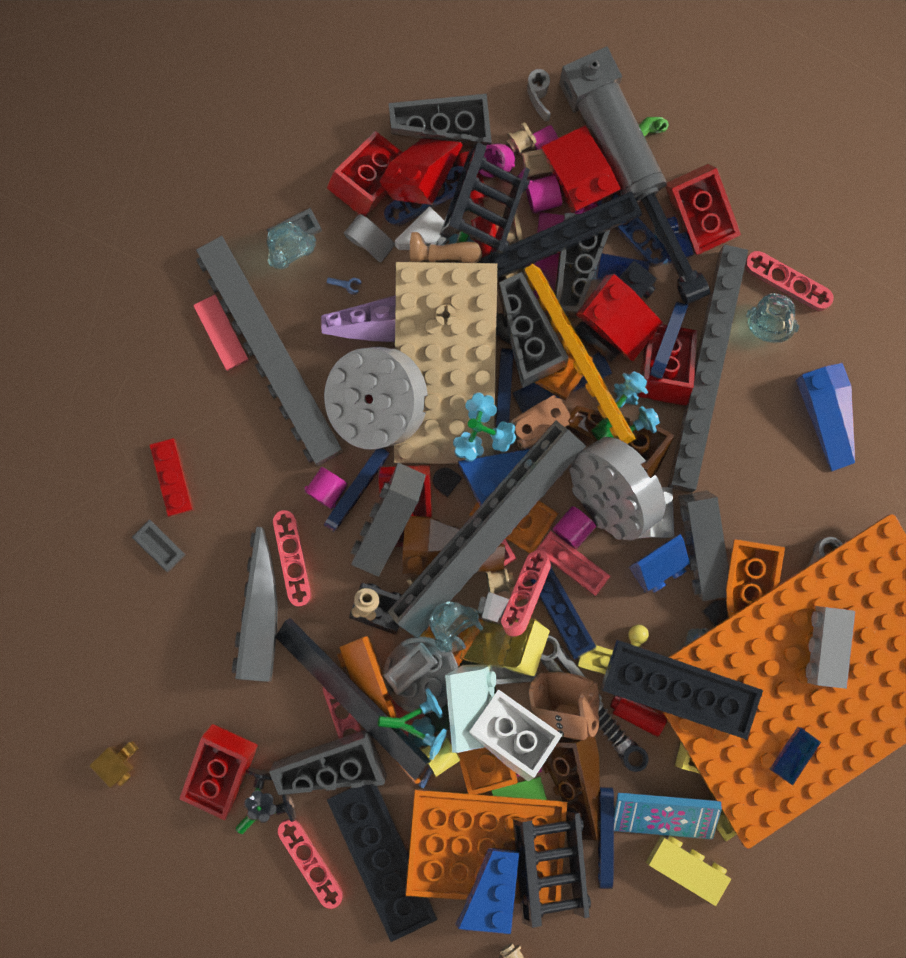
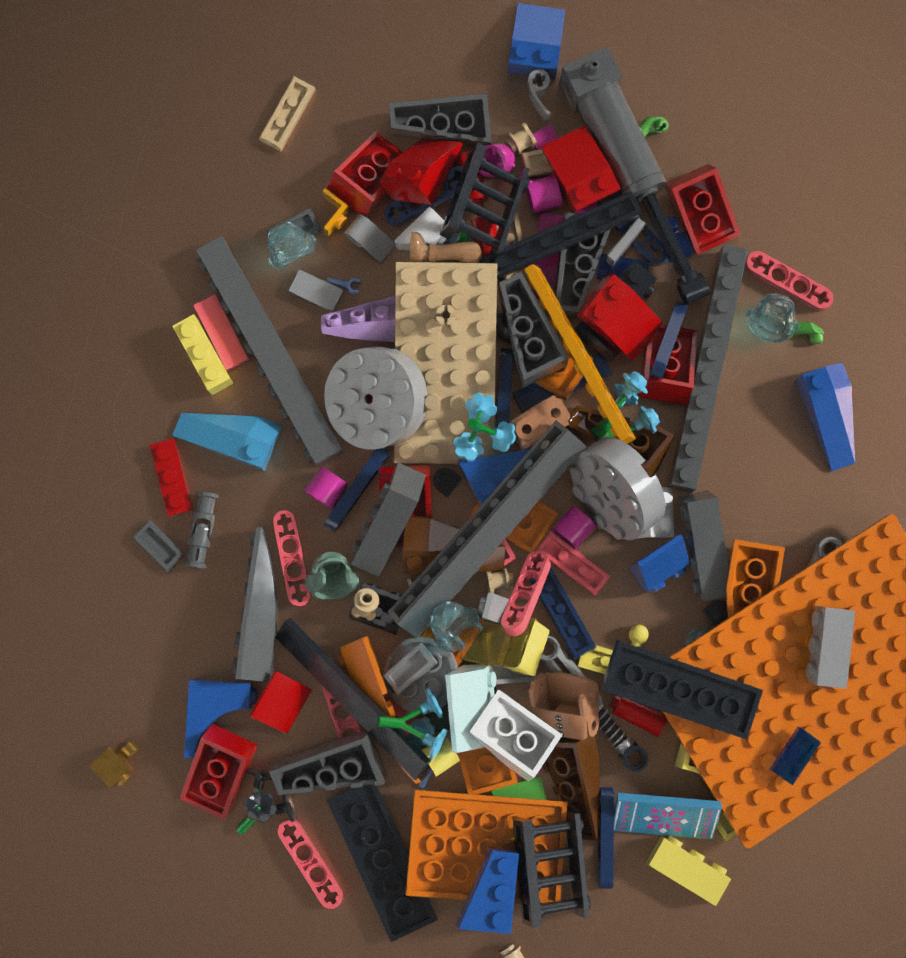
none -> light yellow brick [172,314,234,395]
none -> dark azure wedge [172,413,283,471]
none -> dark grey piece [184,491,219,569]
none -> blue arch [184,680,257,758]
none -> red piece [249,671,312,734]
none -> tan tile [259,76,315,152]
none -> light grey tile [289,269,344,313]
none -> sand green helmet [304,552,359,600]
none -> light orange bracket [323,188,349,237]
none -> blue slope [508,3,565,80]
none -> light grey tile [606,218,645,267]
none -> bright green arm [789,321,824,344]

